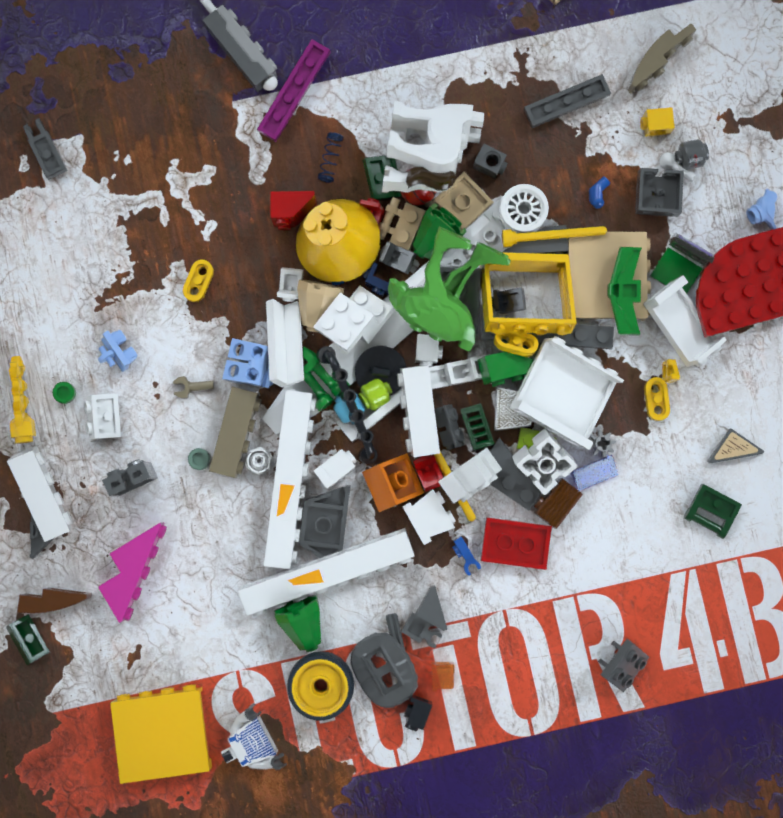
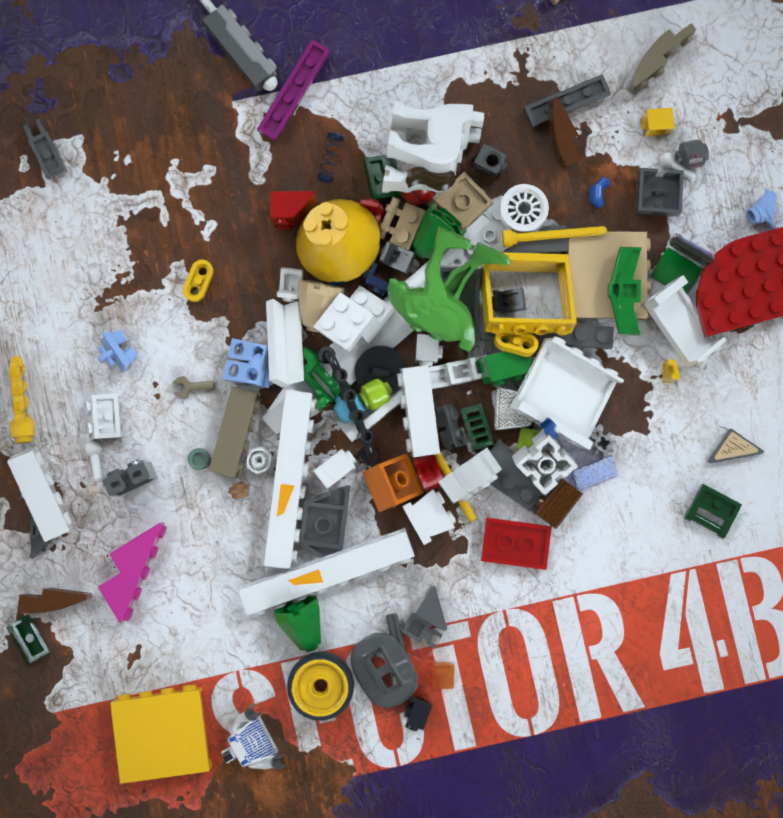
green tile [52,382,76,404] -> none
blue plate [452,536,481,575] -> none
dark grey plate [598,639,649,692] -> none
yellow plate [644,377,670,421] -> none
none -> white bar [84,440,103,481]
none -> medium nougat plate [228,482,251,499]
none -> blue hand [540,417,559,439]
none -> reddish brown slope [548,97,582,168]

